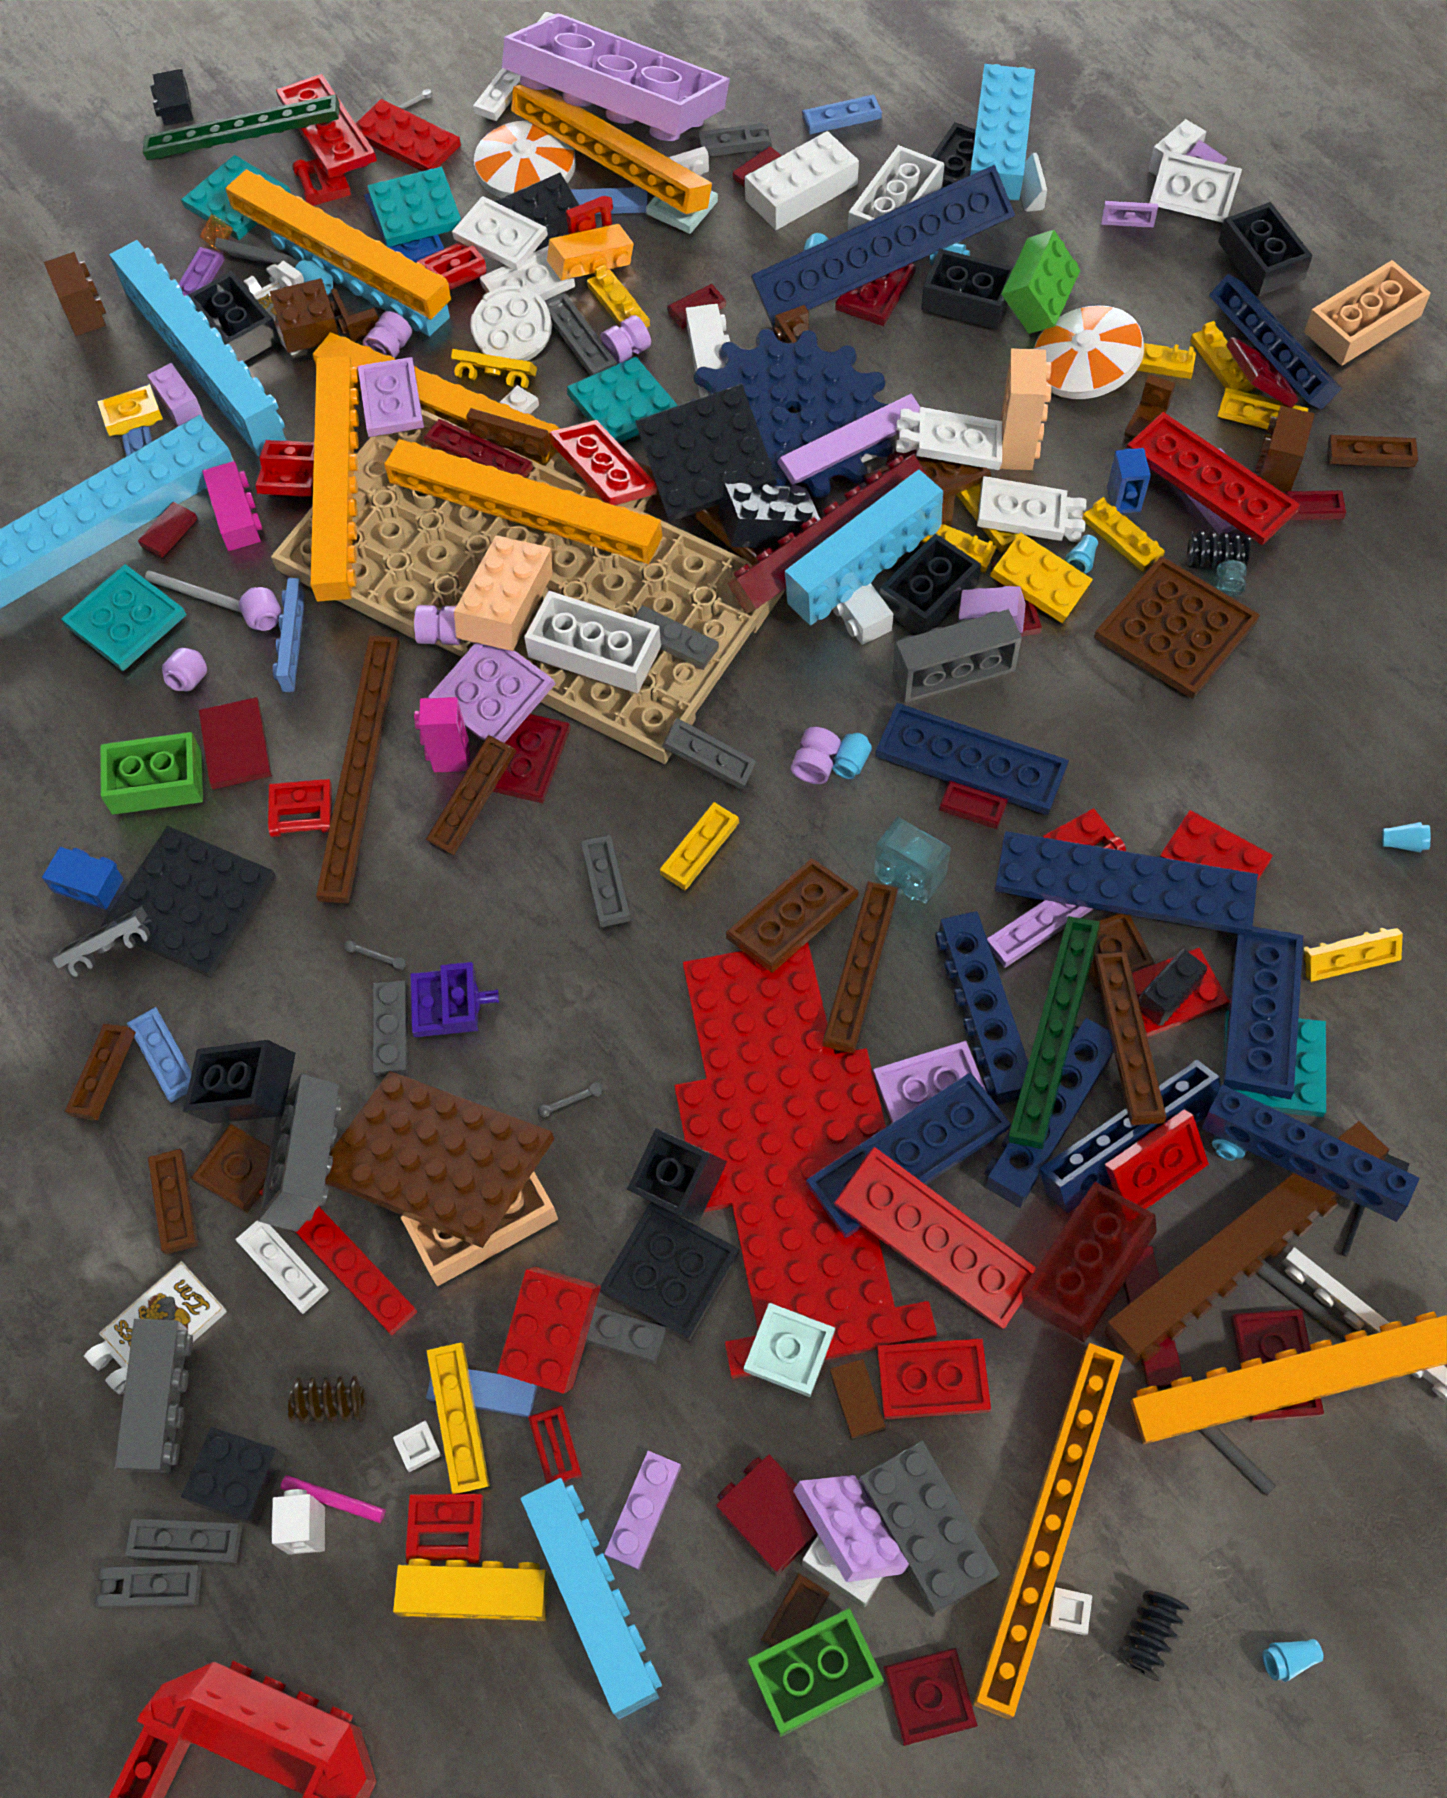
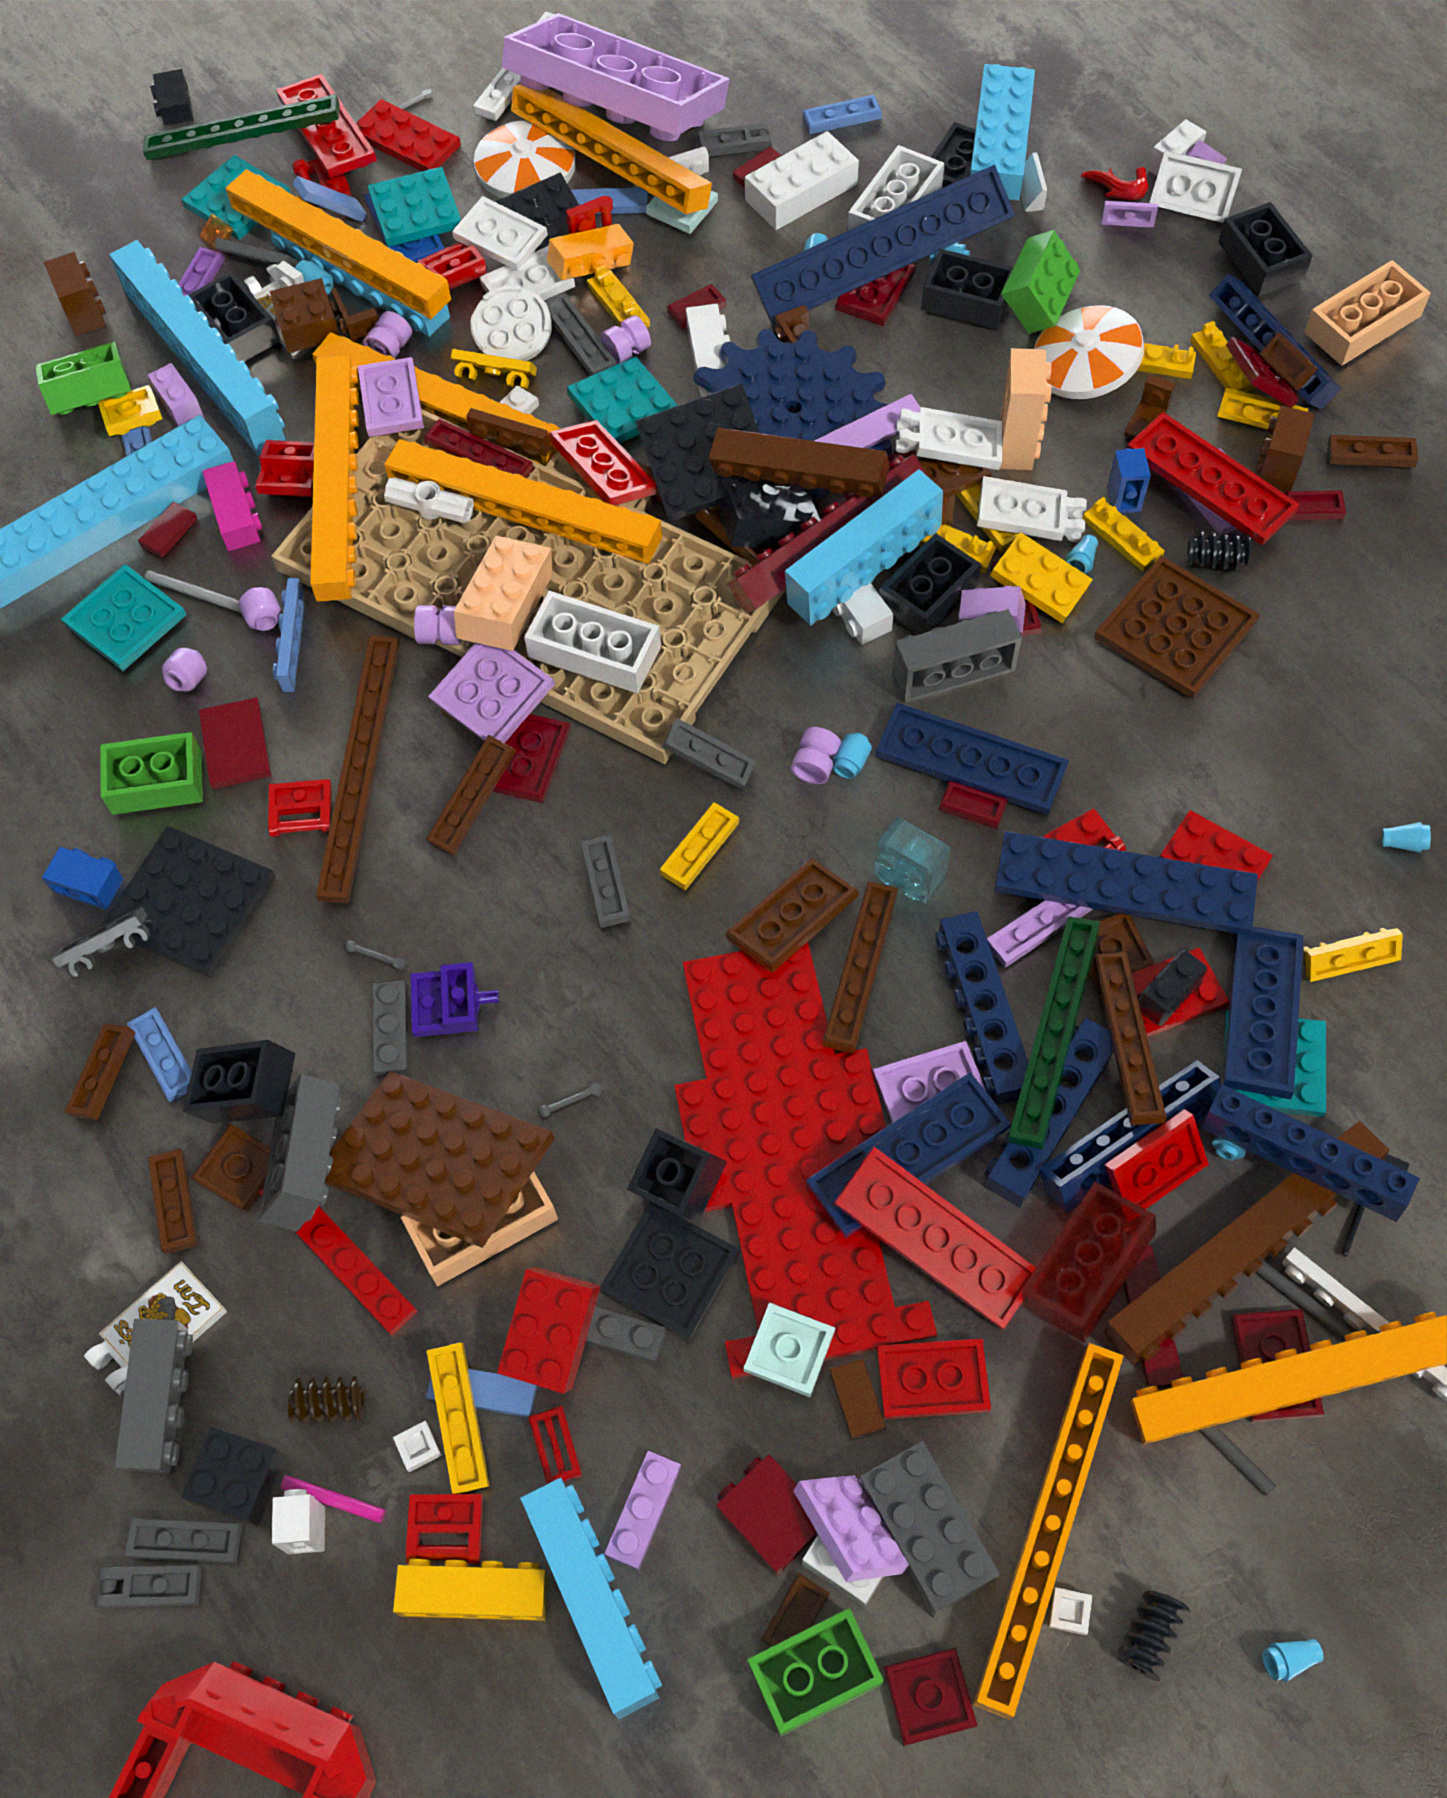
white plate [235,1220,329,1314] -> none
dark pink brick [414,697,471,772] -> none
dark grey plate [633,605,719,670] -> none
clear light blue wheel [1216,560,1247,597] -> none
none -> bright green brick [35,342,132,415]
none -> medium blue tile [292,176,368,222]
none -> white piece [384,477,474,523]
none -> reddish brown brick [709,427,889,498]
none -> red piece [1080,167,1149,201]
none -> reddish brown tile [1259,332,1318,391]

